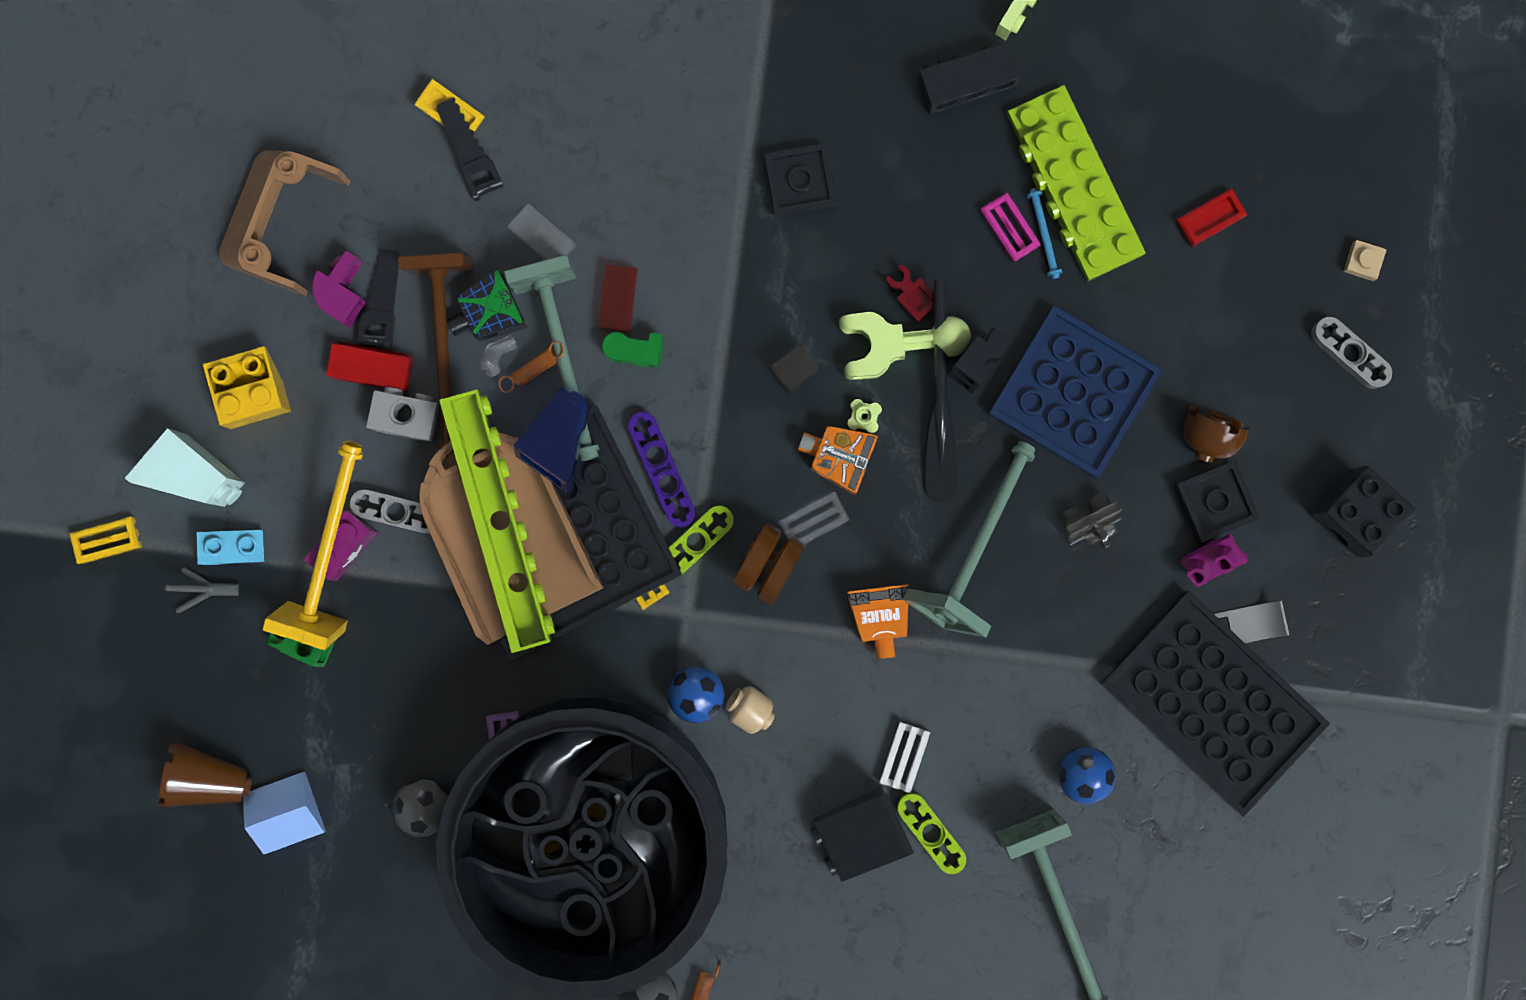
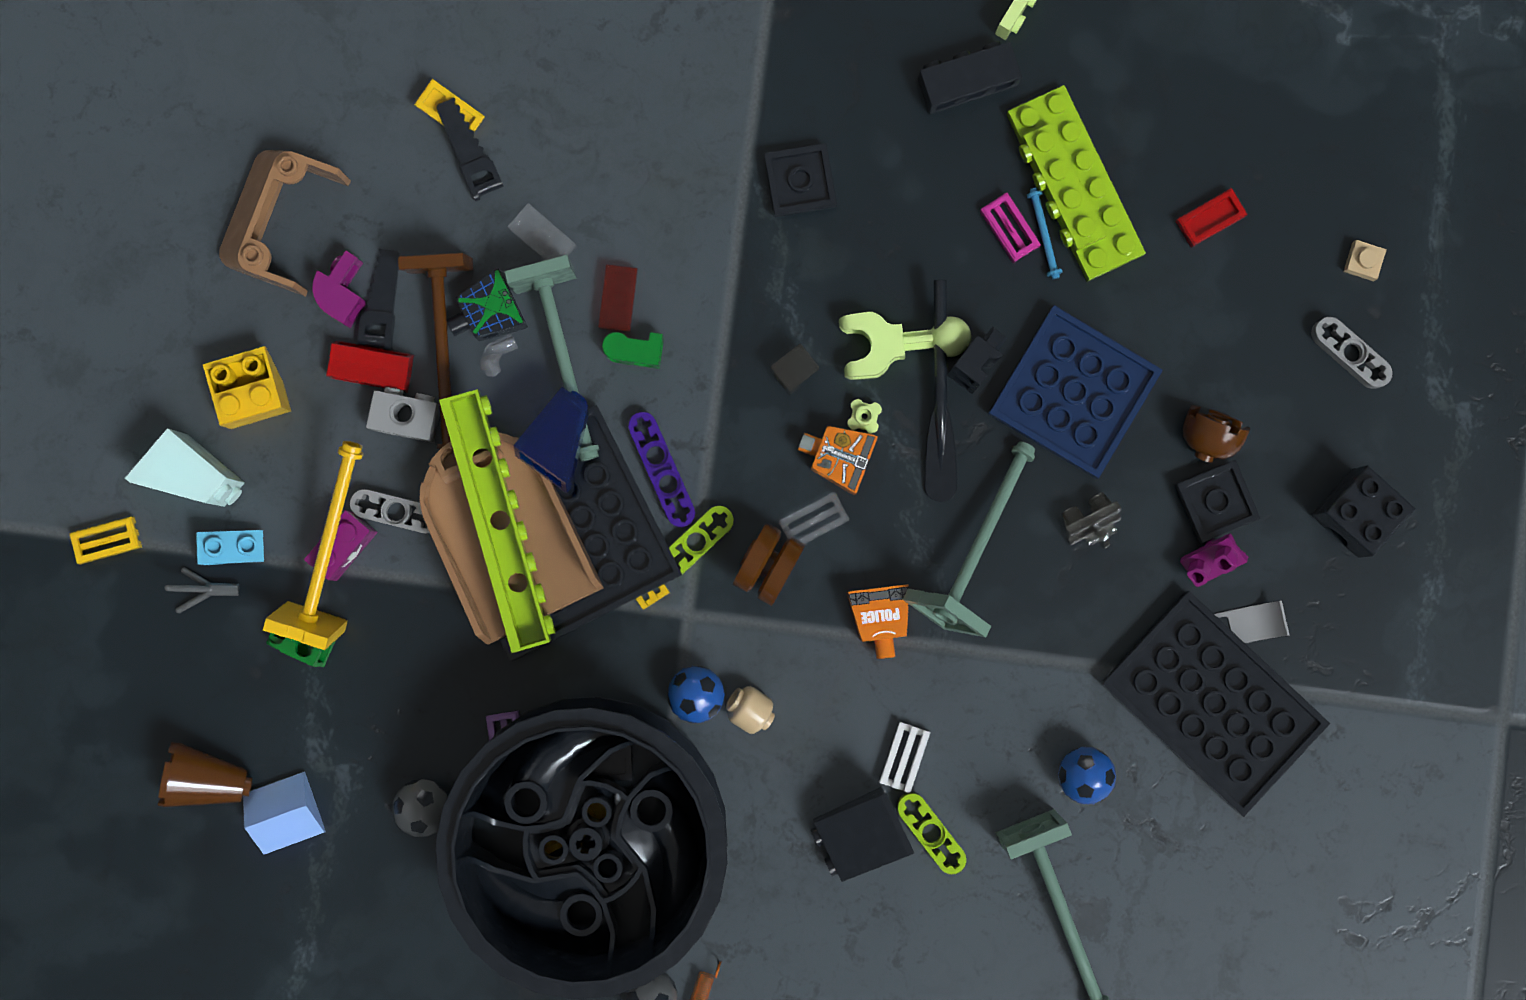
orange piece [499,341,564,393] -> none
dark red plate [886,265,934,323] -> none

